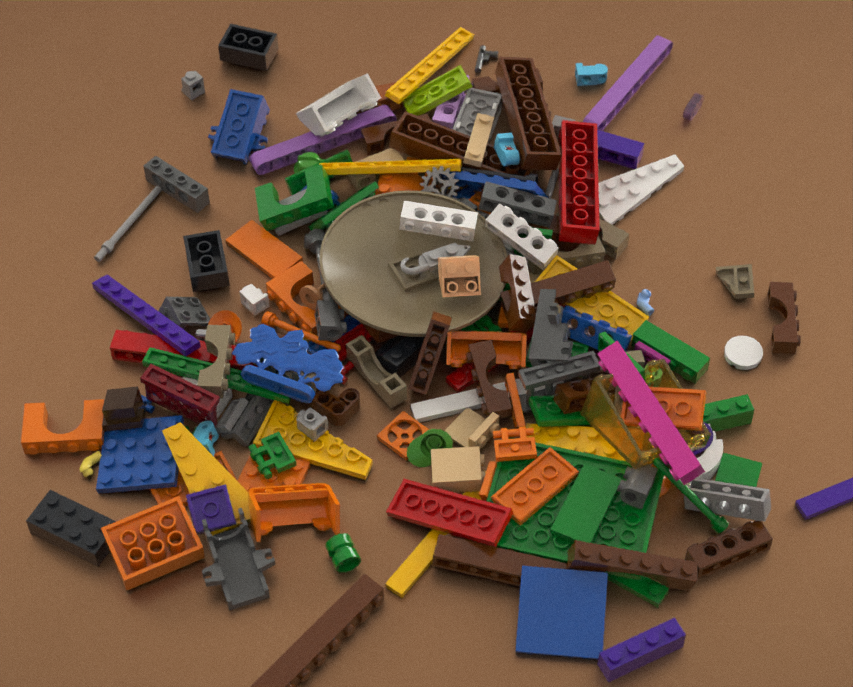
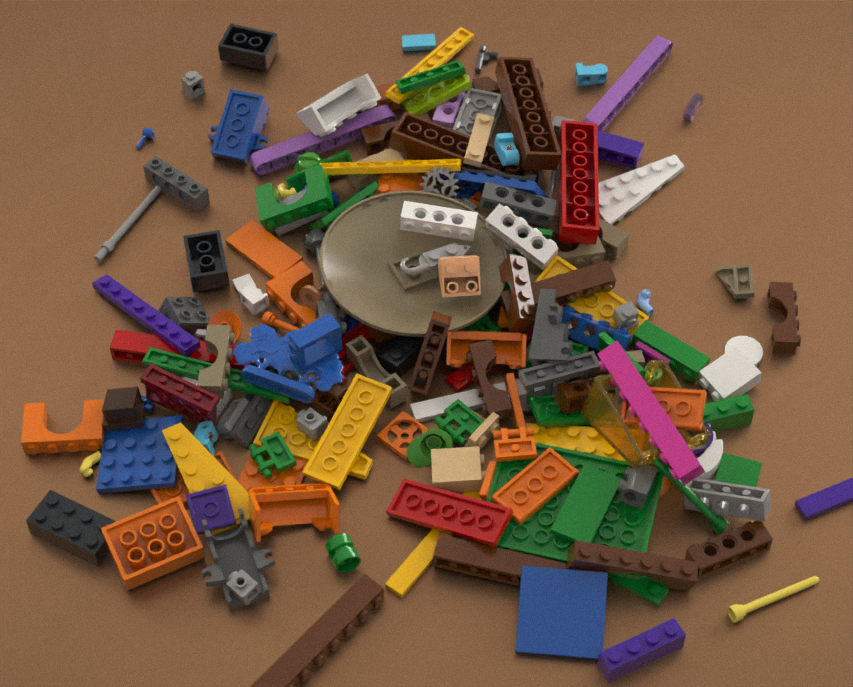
none -> blue hand [136,128,155,149]
none -> light grey brick [226,569,262,606]
none -> white tile [232,274,257,296]
none -> light yellow arm [277,183,297,199]
none -> blue window [288,313,342,371]
none -> yellow plate [303,373,393,491]
none -> green tile [395,60,466,94]
none -> medium azure tile [402,34,436,51]
none -> green plate [434,399,484,446]
none -> light grey brick [613,300,639,331]
none -> white brick [699,346,761,401]
none -> light yellow piece [727,576,819,623]

